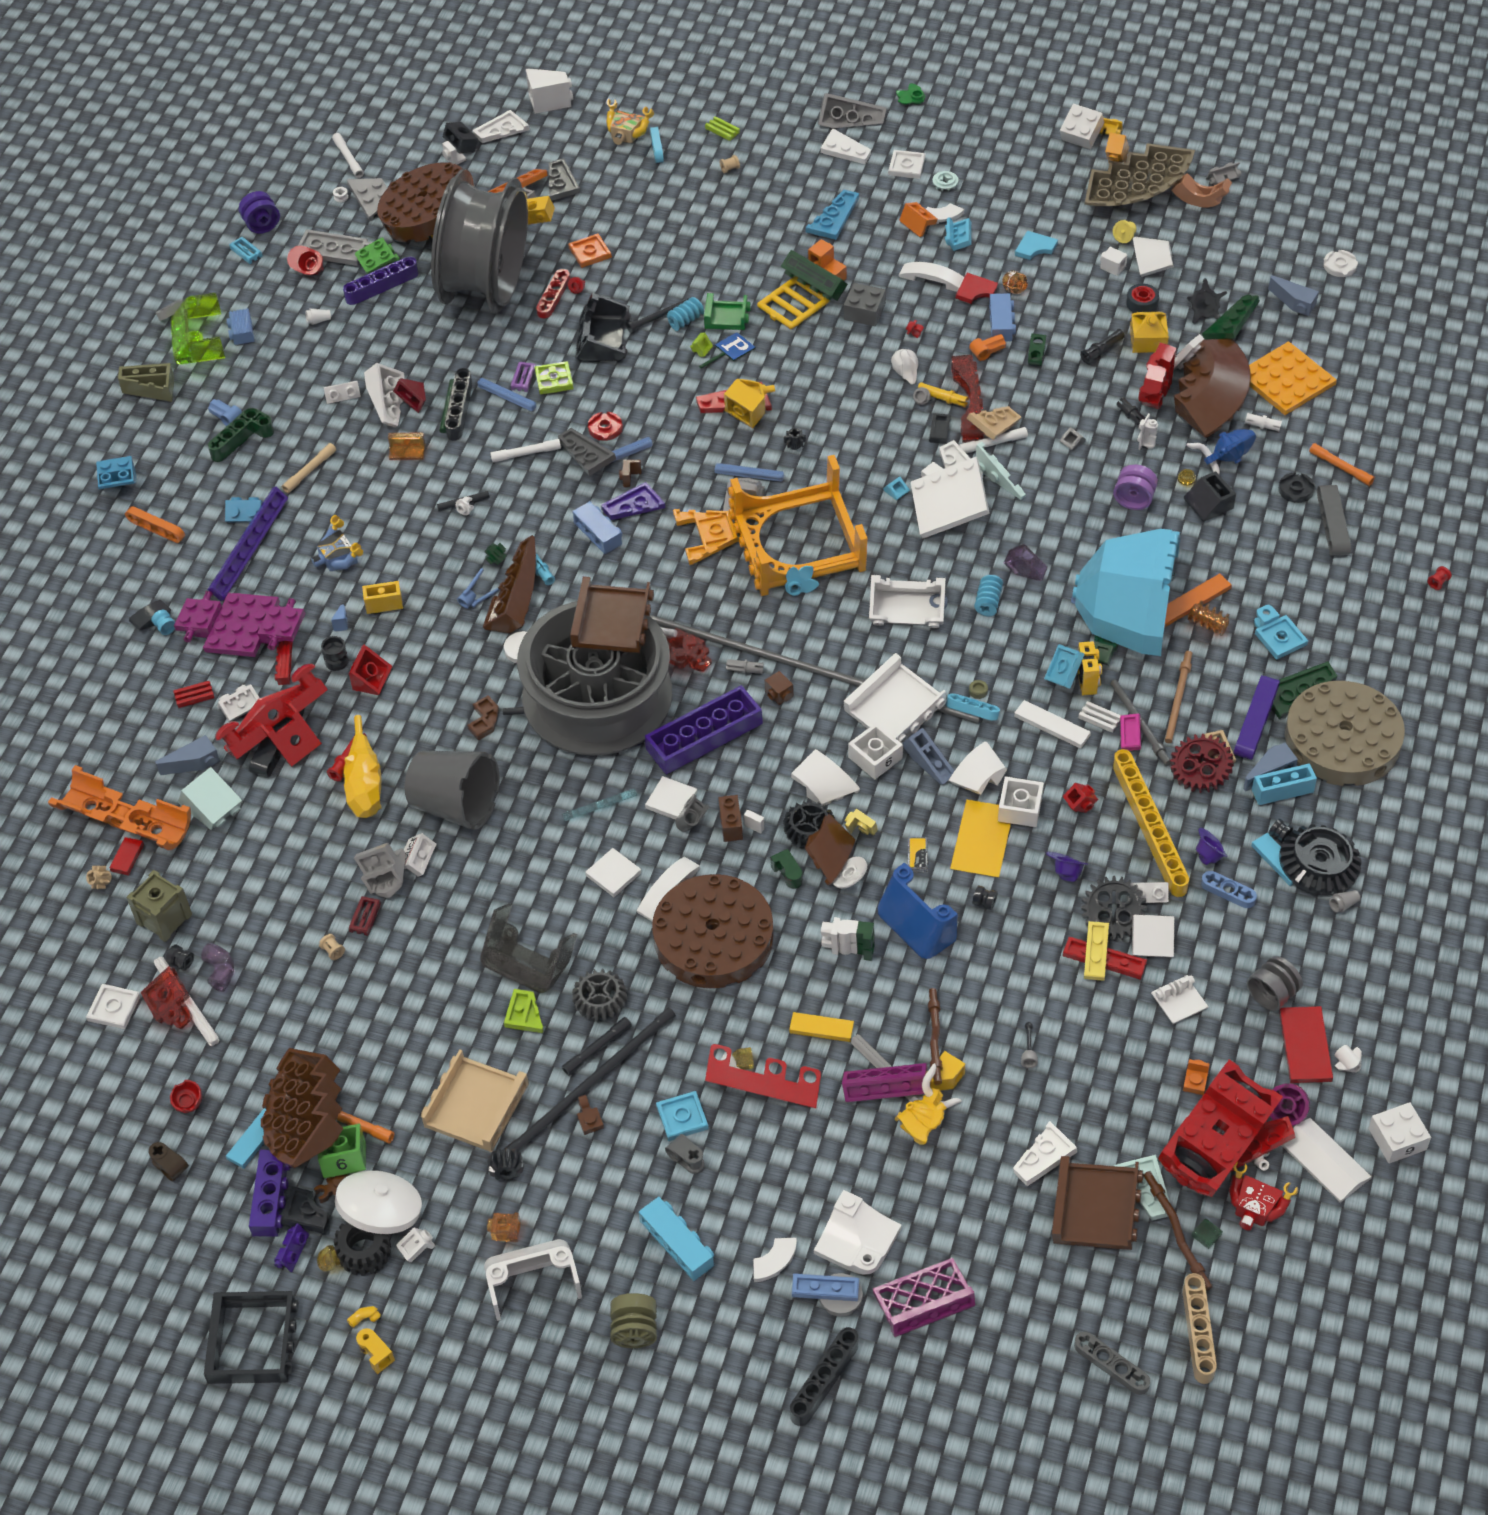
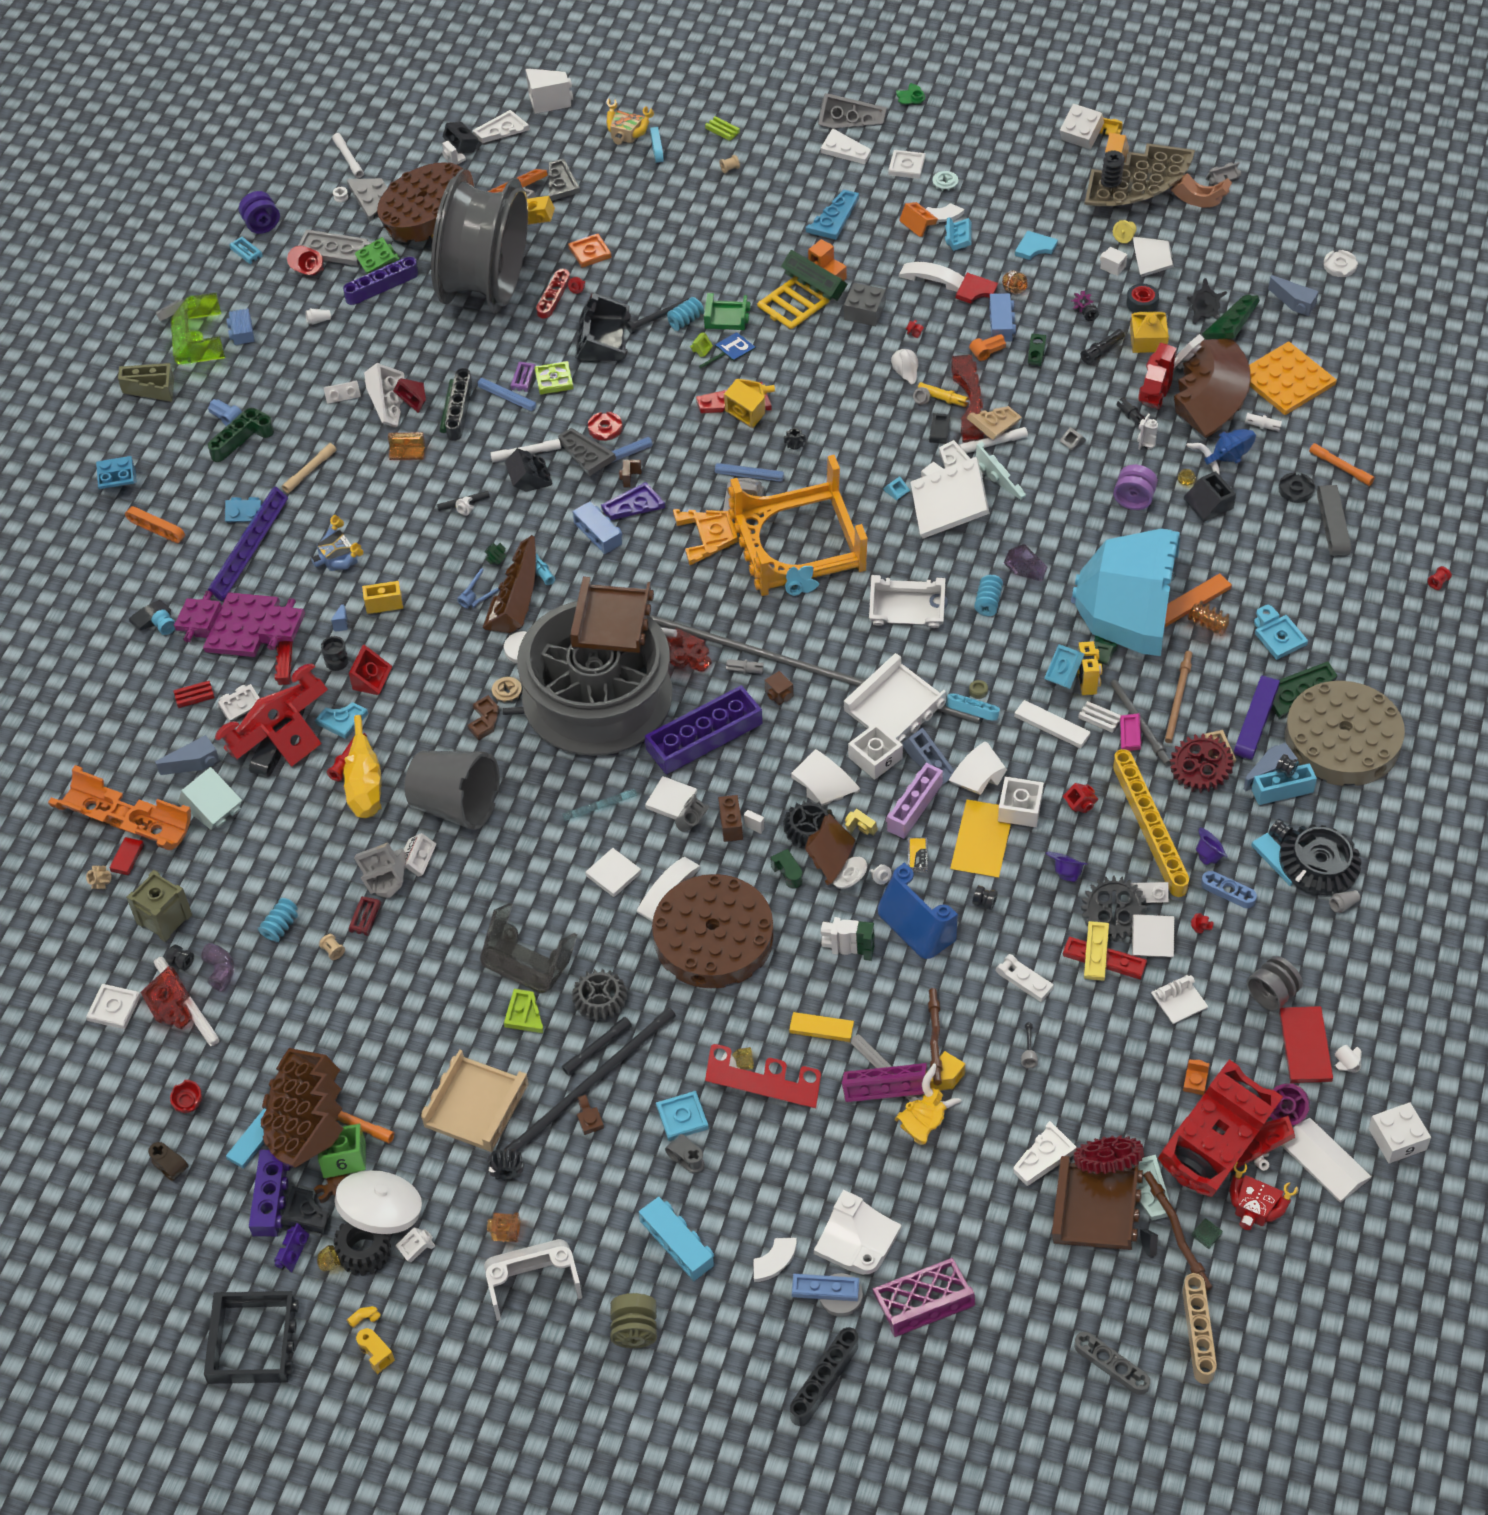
none -> medium azure piece [258,898,298,942]
none -> medium azure tile [315,702,368,739]
none -> tan gear [492,677,522,703]
none -> black slope [505,448,553,492]
none -> white plate [870,864,892,884]
none -> lavender brick [886,763,943,839]
none -> white plate [996,954,1054,1002]
none -> magenta gear [1071,291,1093,312]
none -> dark red gear [1074,1135,1144,1174]
none -> black bush [1082,304,1099,321]
none -> black piece [1101,150,1125,188]
none -> black tile [1140,1229,1158,1256]
none -> red plate [1191,913,1214,933]
none -> black wheel [1275,754,1299,778]

